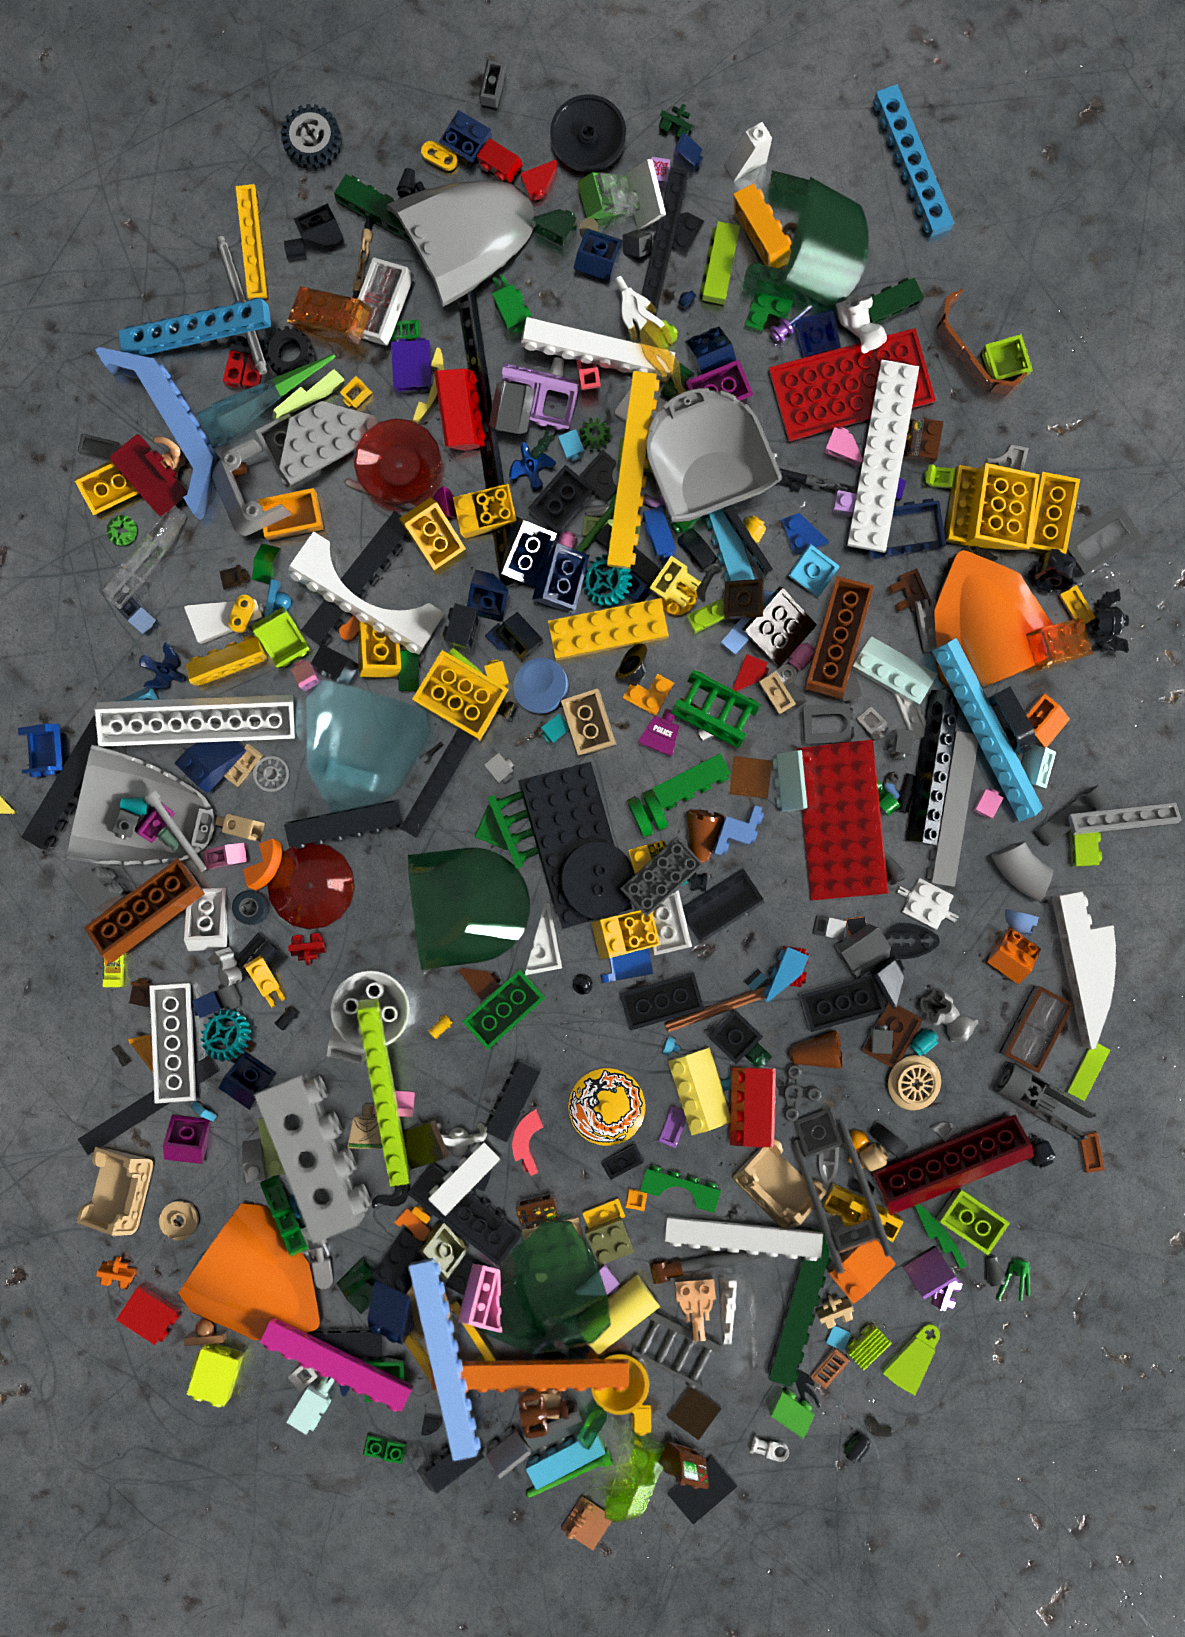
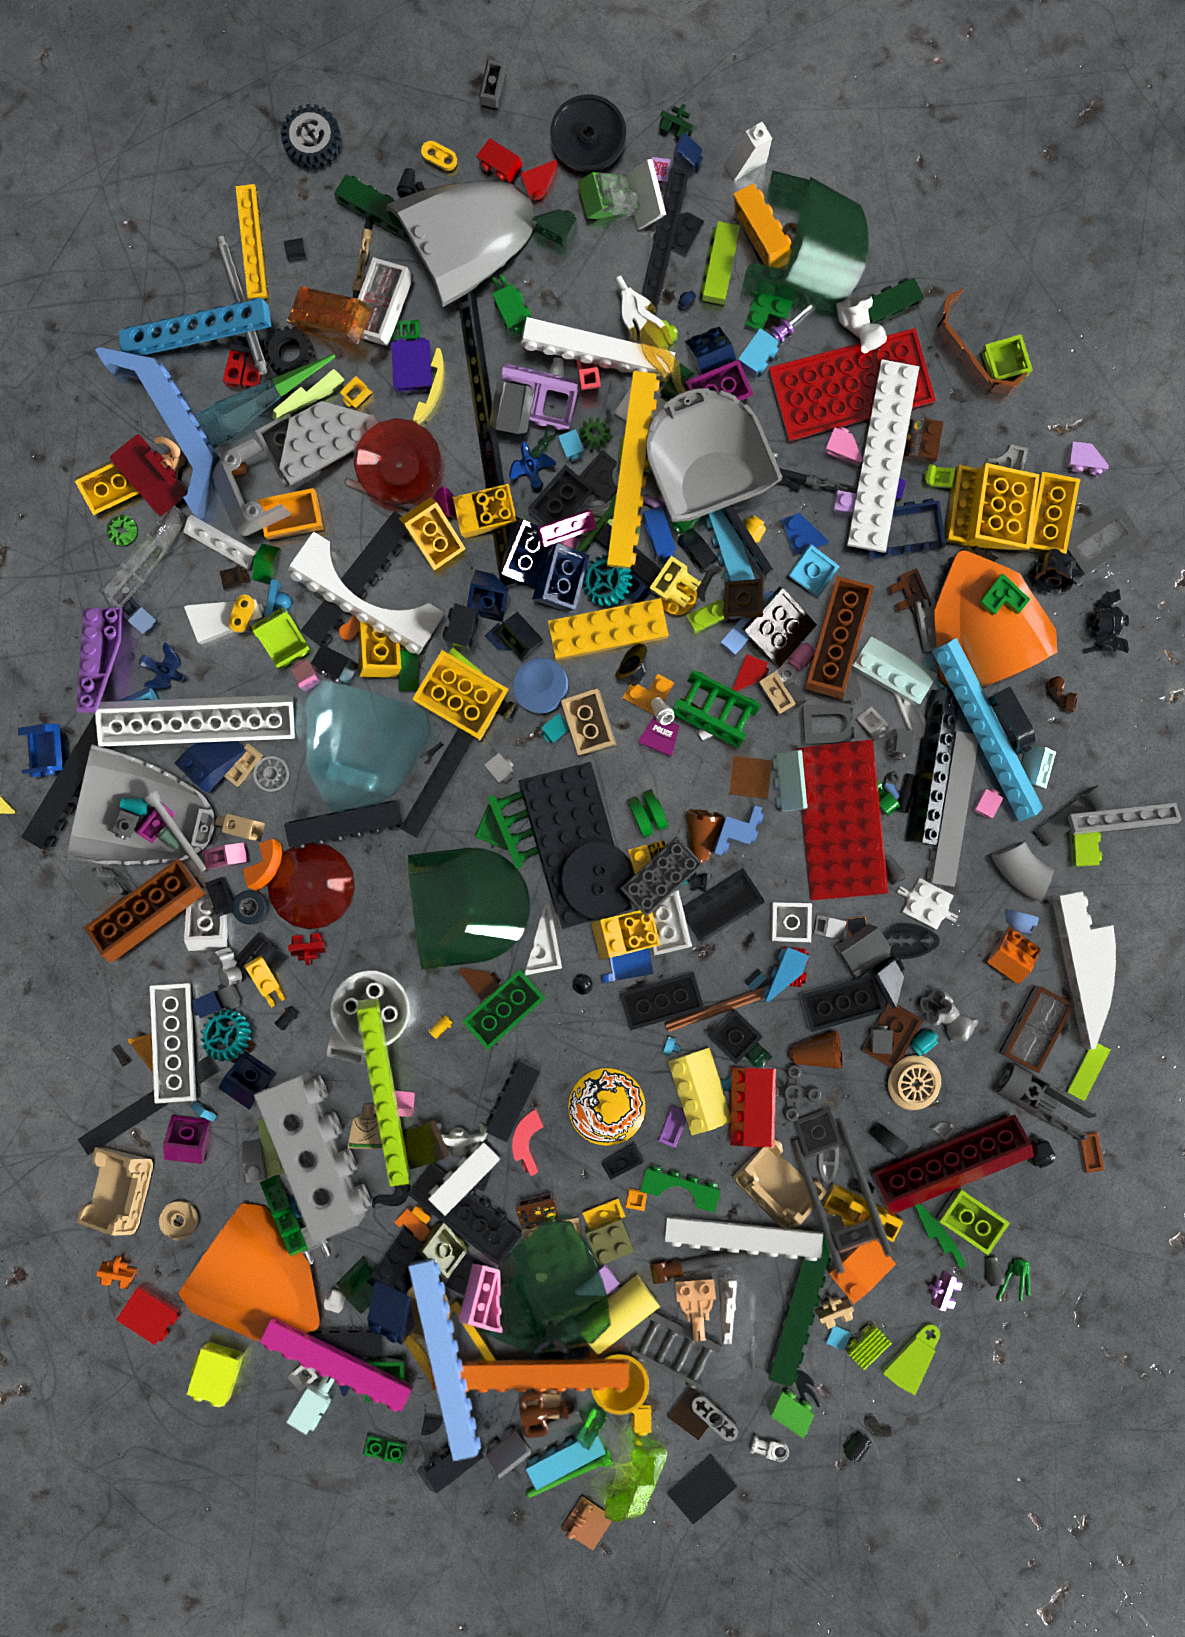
dark grey tile [77,433,120,460] -> none
neon yellow leg [102,955,124,987] -> none
reddish brown bracket [129,978,154,1007] -> none
medium nougat tile [184,1319,227,1346] -> none
yellow slope [186,635,268,687] -> none
black slope [293,203,344,246] -> none
light grey piece [311,1245,333,1289] -> none
red slope [434,368,485,451] -> none
dark blue slope [439,110,492,162] -> none
yellow brick [484,659,509,686] -> none
dark blue slope [573,228,623,280] -> none
dark tan tile [579,218,598,236] -> none
dark grey panel [622,230,653,257] -> none
green brick [652,753,731,810] -> none
reddish brown slope [658,1442,709,1489] -> none
clear blue slope [795,310,841,358] -> none
nougat slope [810,1347,850,1389] -> none
light orange piece [848,1130,869,1163] -> none
tan head [859,1144,889,1173] -> none
dark azure brick [873,84,954,237] -> none
medium lavender tile [904,1247,957,1299] -> none
orange slope [1025,693,1070,748] -> none
clear orange brick [1026,617,1093,671] -> none
yellow plate [1059,585,1096,628] -> none
none -> medium lavender wedge [76,607,123,713]
none -> white plate [183,515,257,570]
none -> black tile [205,877,235,917]
none -> white piece [324,1289,346,1313]
none -> plate [537,509,596,547]
none -> white cone [651,697,674,725]
none -> light grey beam [692,1395,738,1441]
none -> medium azure brick [738,328,779,377]
none -> white brick [770,902,812,942]
none -> green plate [978,573,1030,615]
none -> reddish brown arm [1048,676,1078,712]
none -> lavender slope [1066,441,1109,475]

